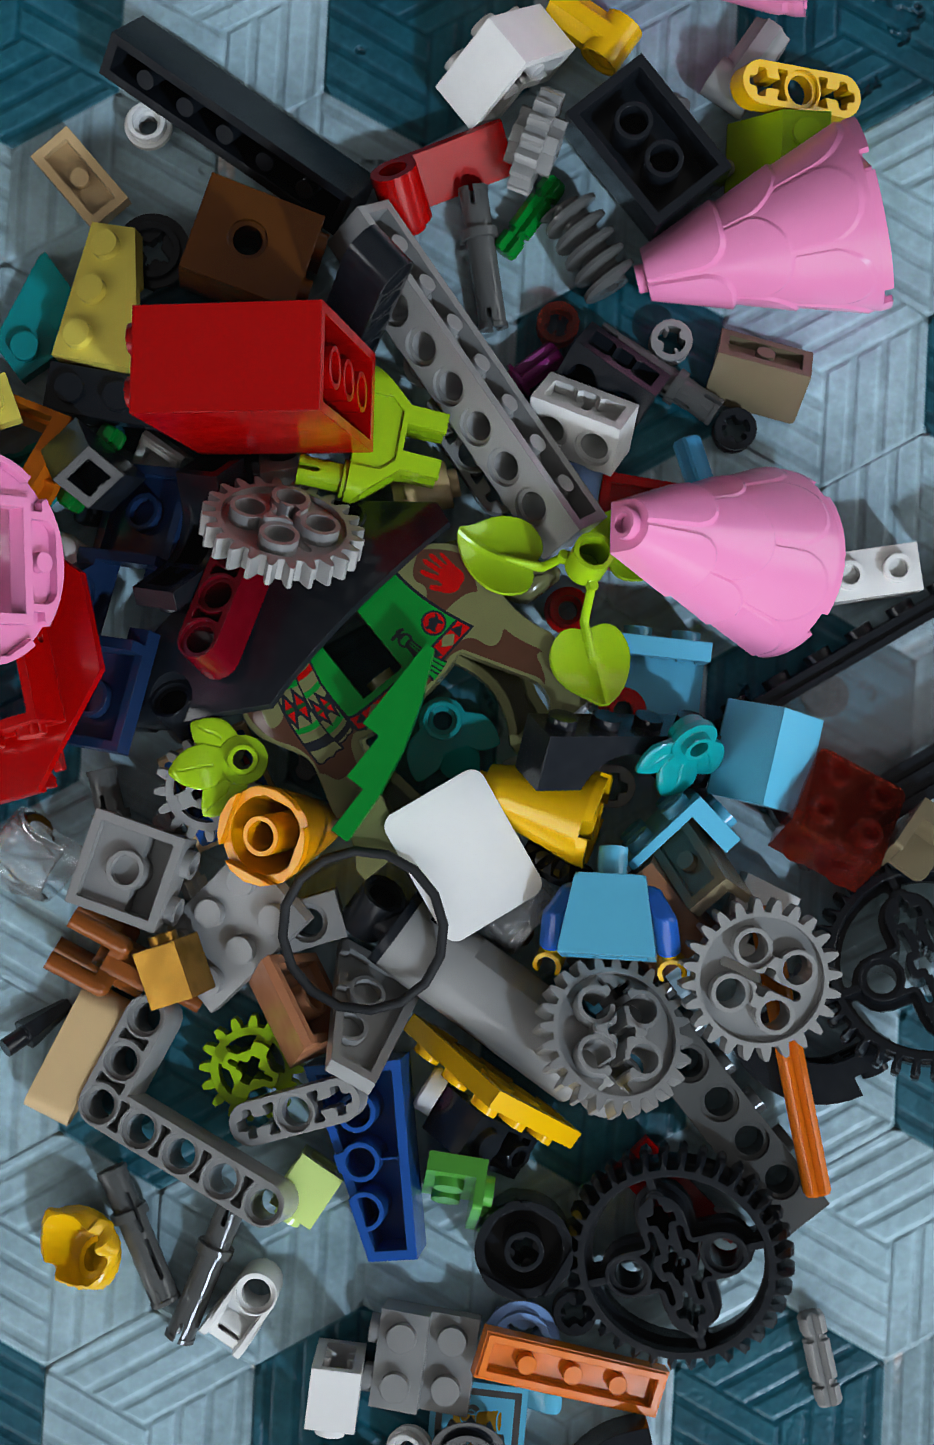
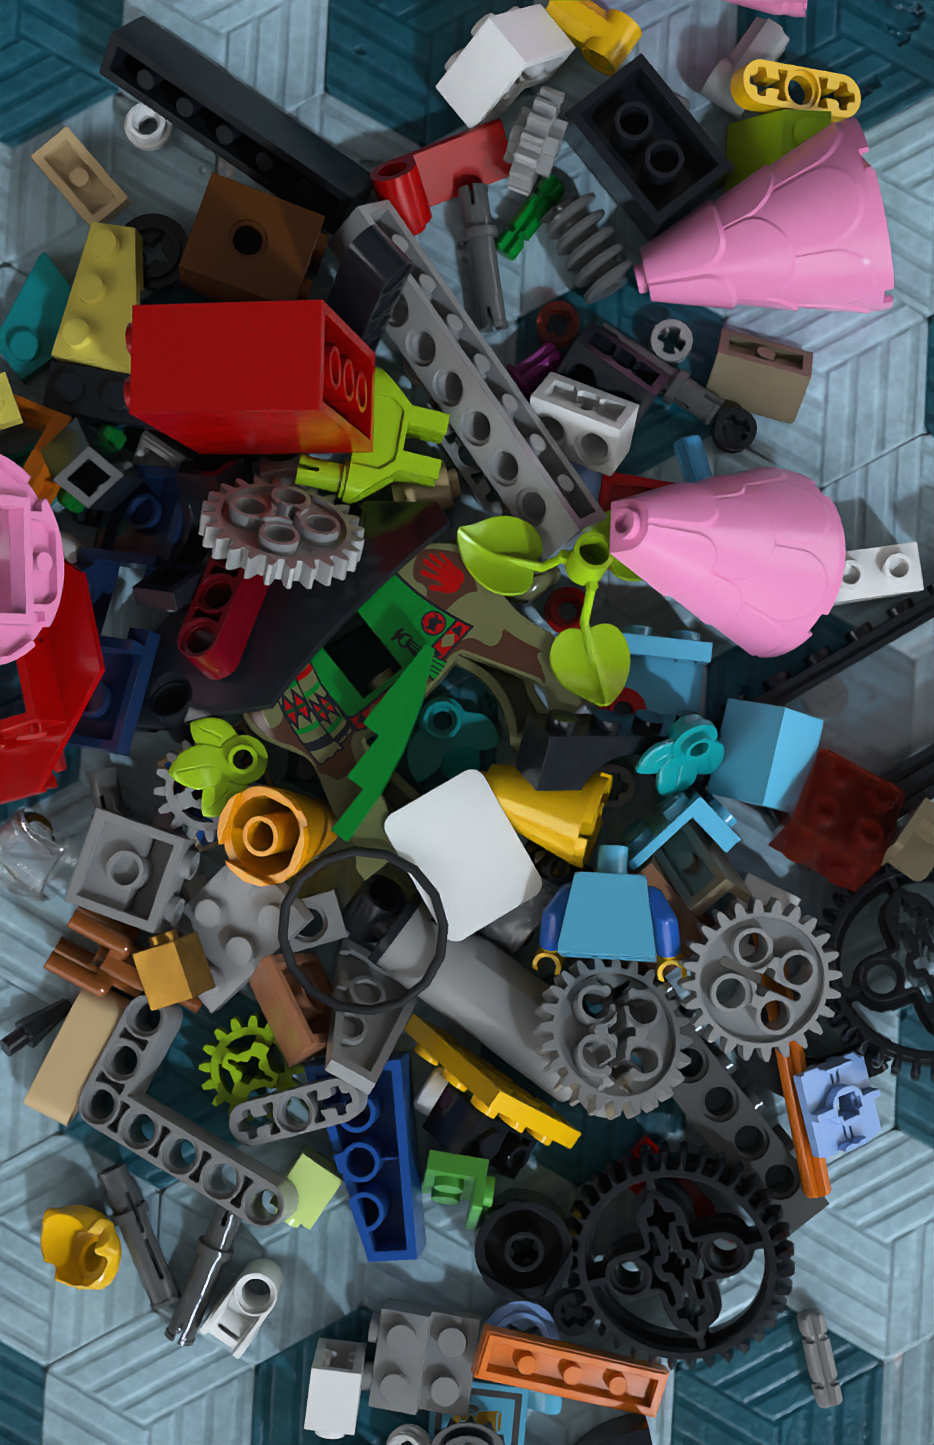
none -> light blue piece [793,1049,882,1159]

